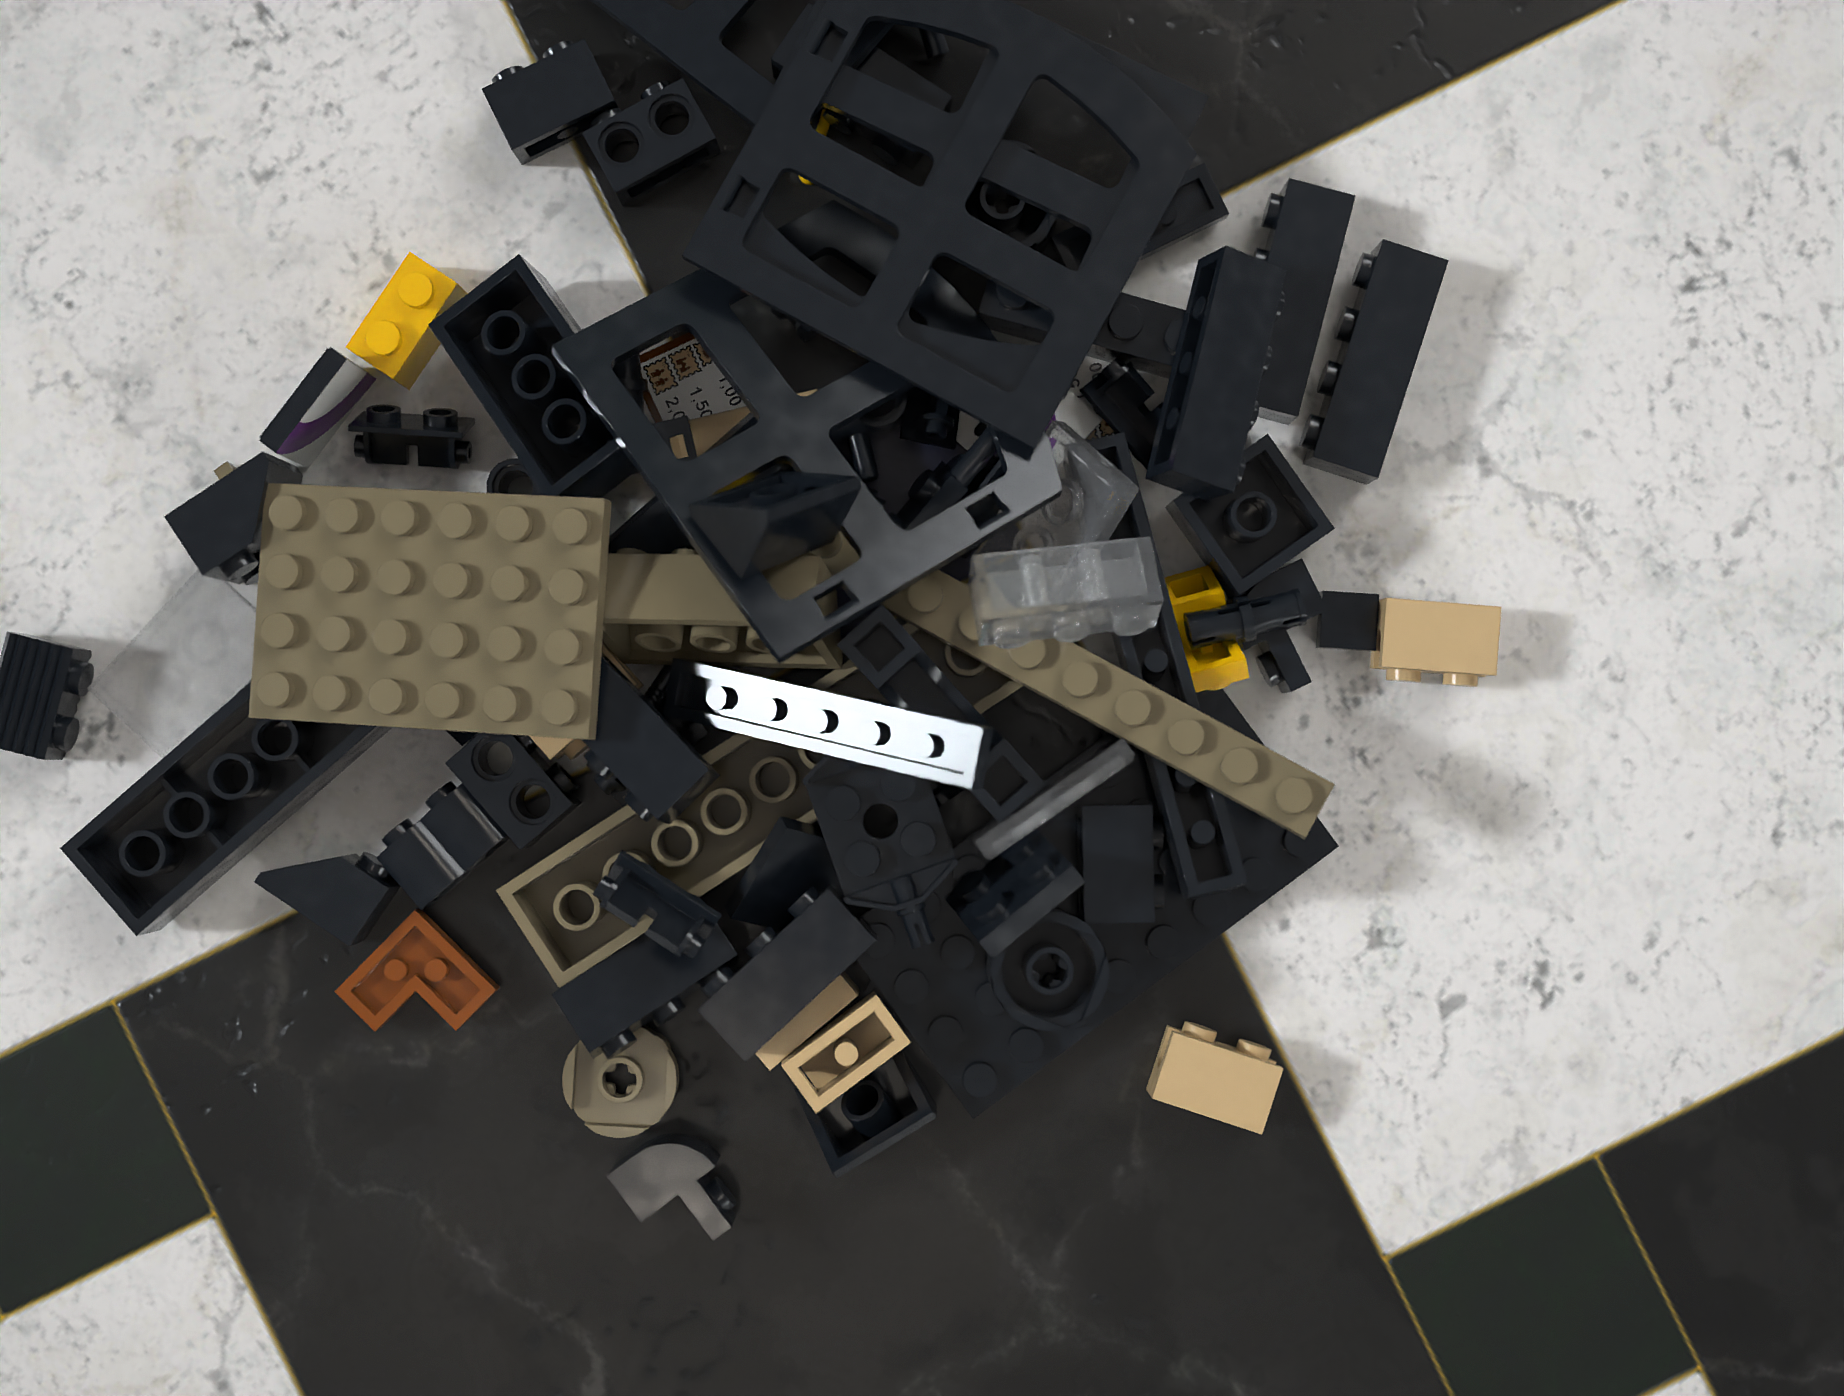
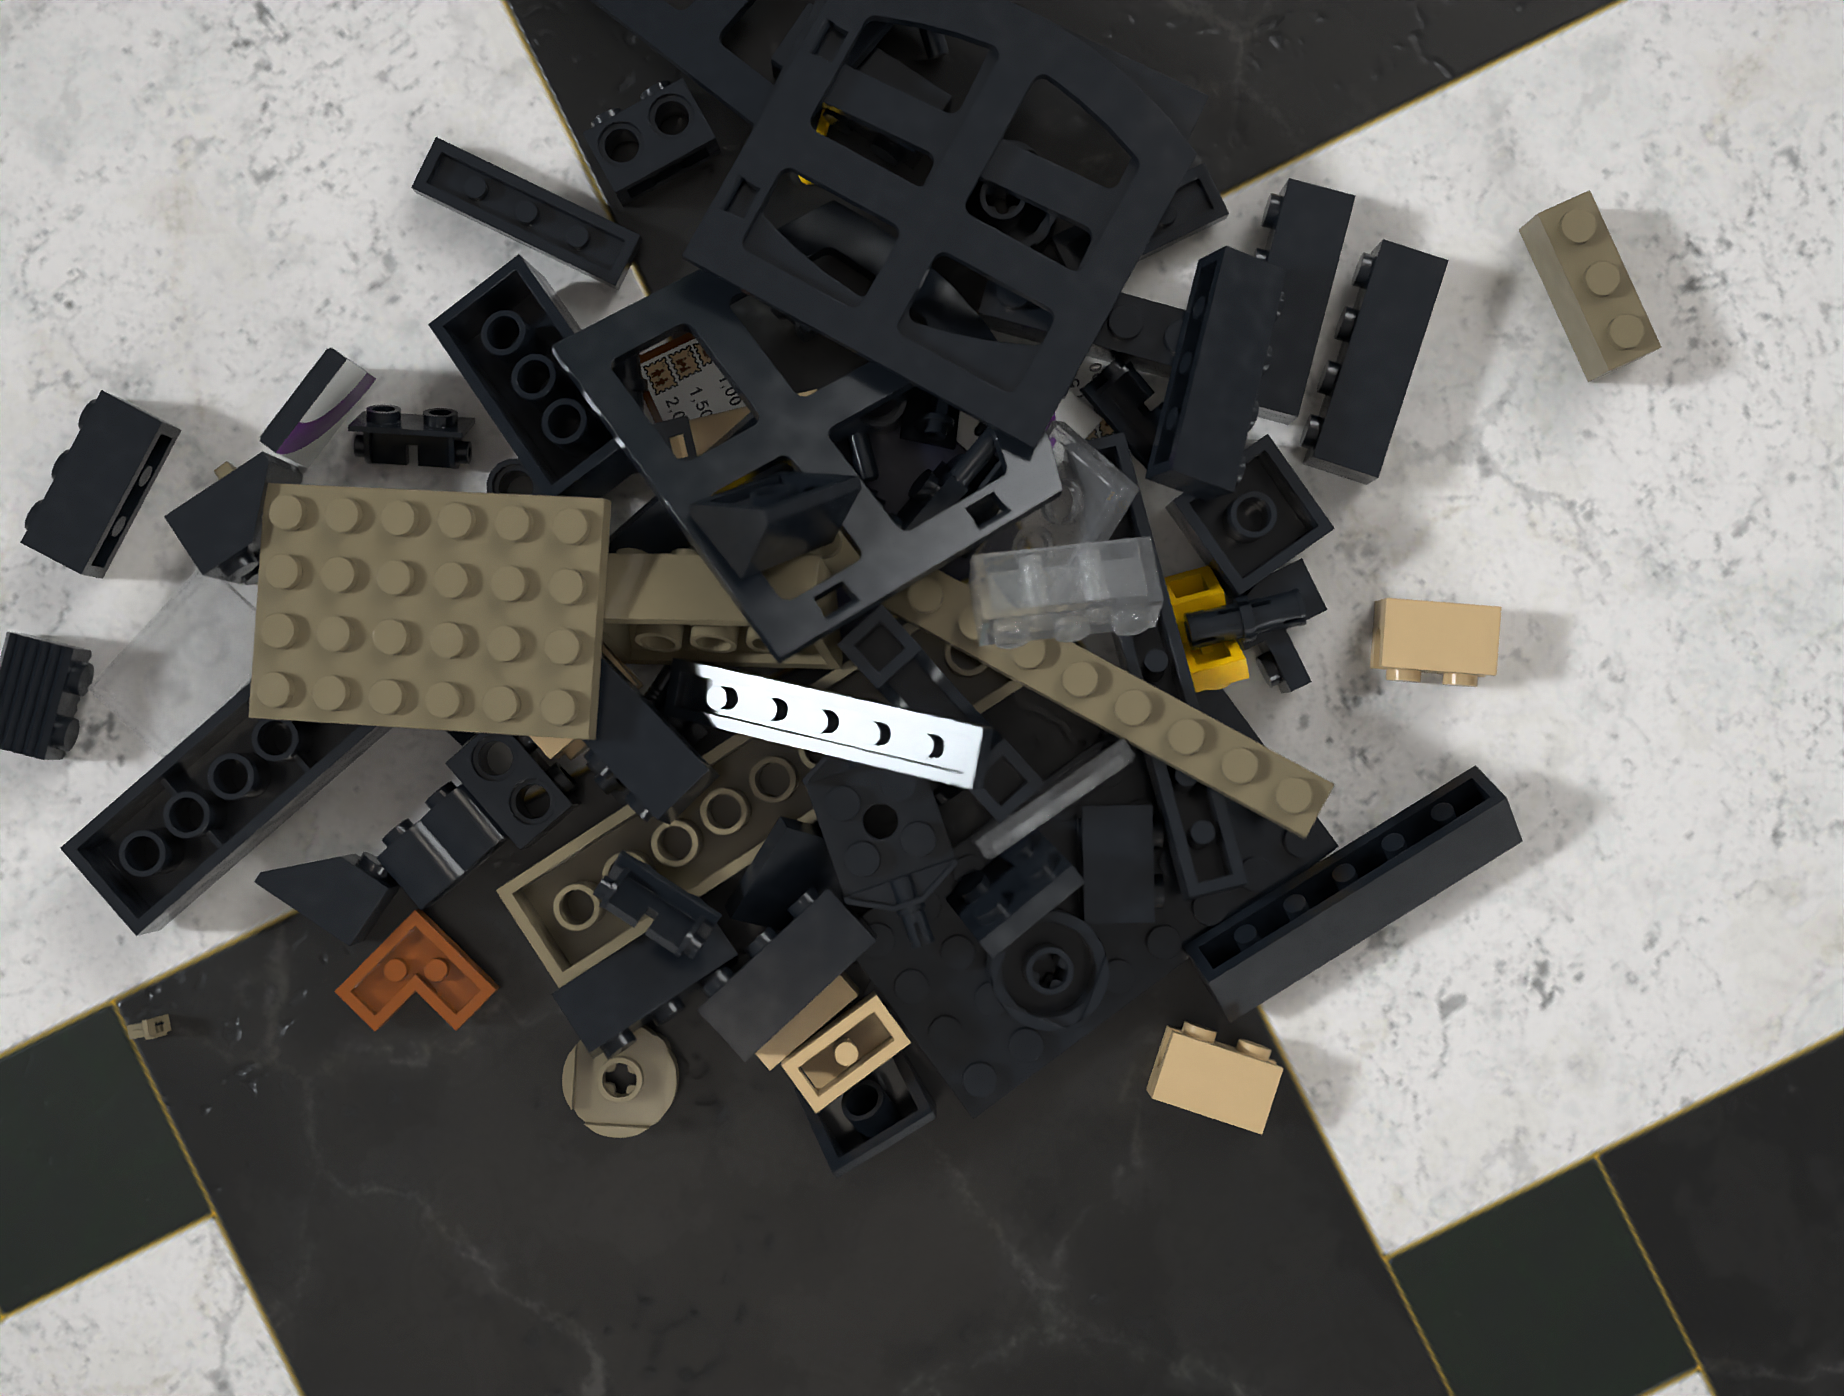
yellow brick [345,252,468,390] -> none
black brick [482,39,618,165] -> none
brick [607,1133,736,1241] -> none
black tile [1316,591,1379,652] -> none
none -> black brick [20,390,182,579]
none -> dark tan piece [127,1014,171,1040]
none -> black plate [411,137,643,291]
none -> black brick [1183,765,1523,1023]
none -> dark tan brick [1519,190,1662,382]

